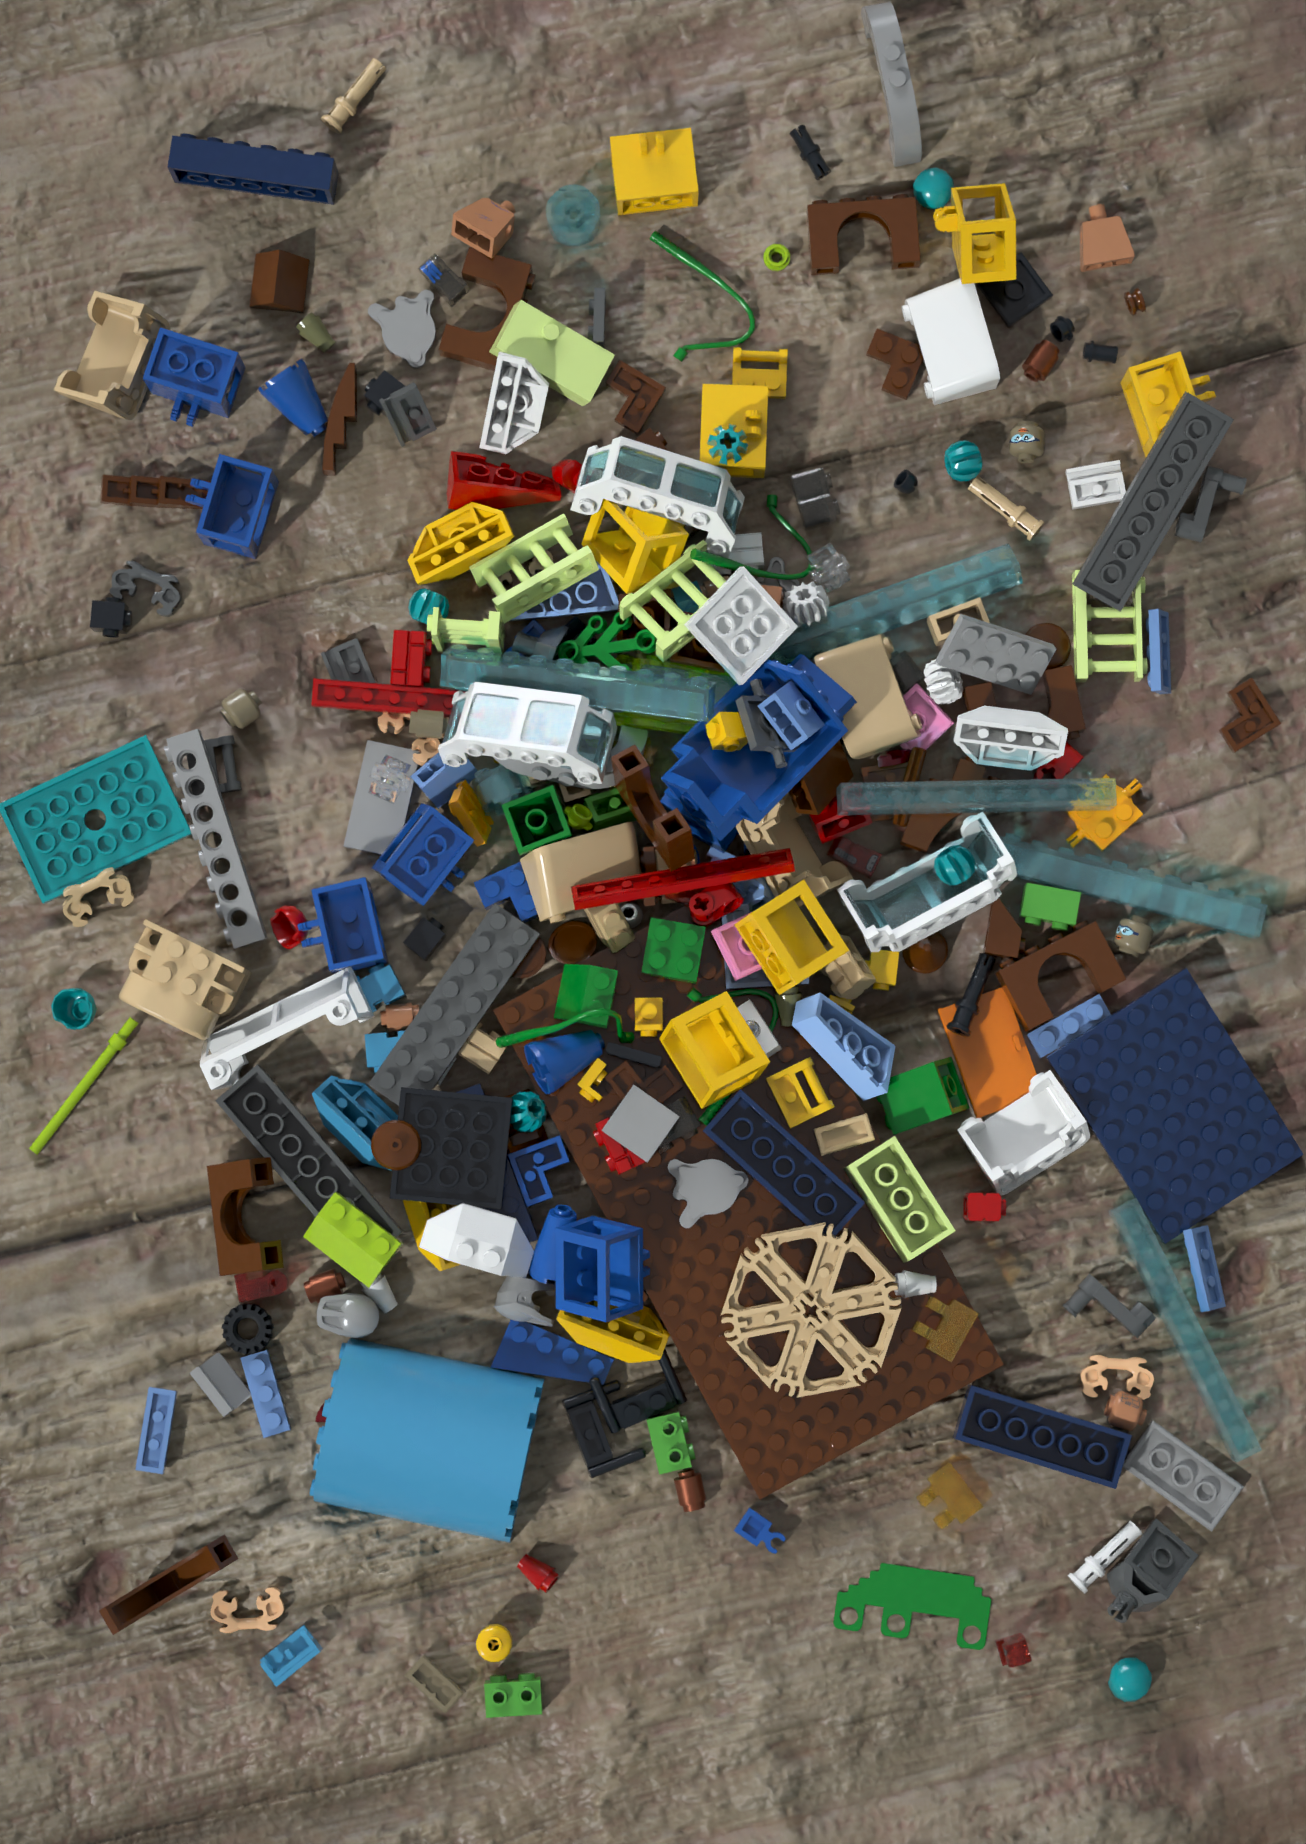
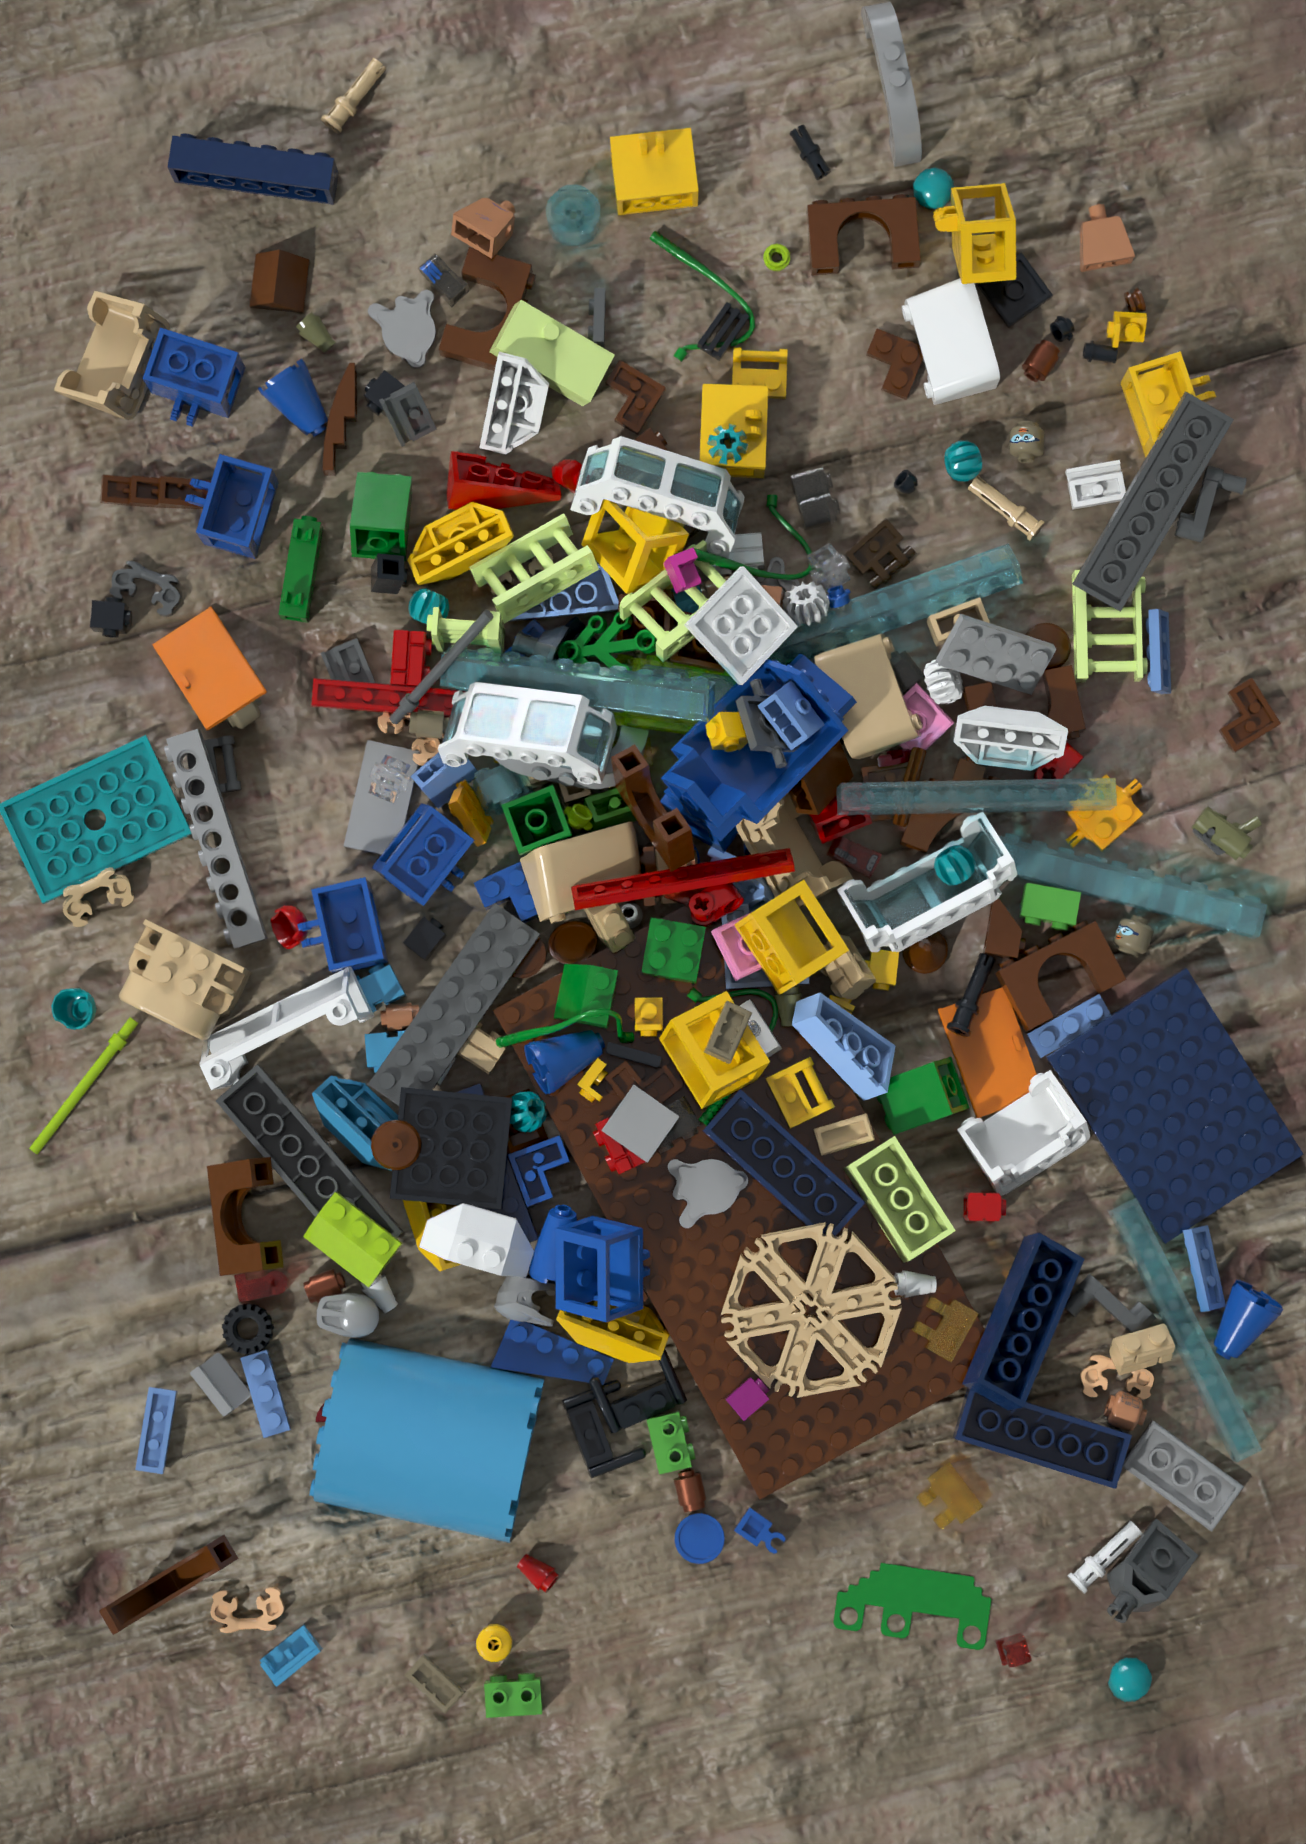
none -> orange container [152,607,267,731]
none -> green brick [278,516,323,623]
none -> green slope [350,472,412,561]
none -> black brick [371,553,407,594]
none -> dark grey bar [389,610,493,725]
none -> dark pink panel [663,547,701,594]
none -> blue piece [675,1513,725,1564]
none -> black tile [697,302,749,361]
none -> dark tan plate [704,1001,752,1064]
none -> magenta brick [725,1377,770,1421]
none -> blue plate [827,585,851,608]
none -> dark brown plate [845,518,916,589]
none -> dark blue brick [962,1232,1085,1410]
none -> yellow bracket [1107,311,1147,348]
none -> tan brick [1109,1323,1175,1375]
none -> olive piece [1191,806,1262,860]
none -> blue cone [1213,1280,1283,1360]

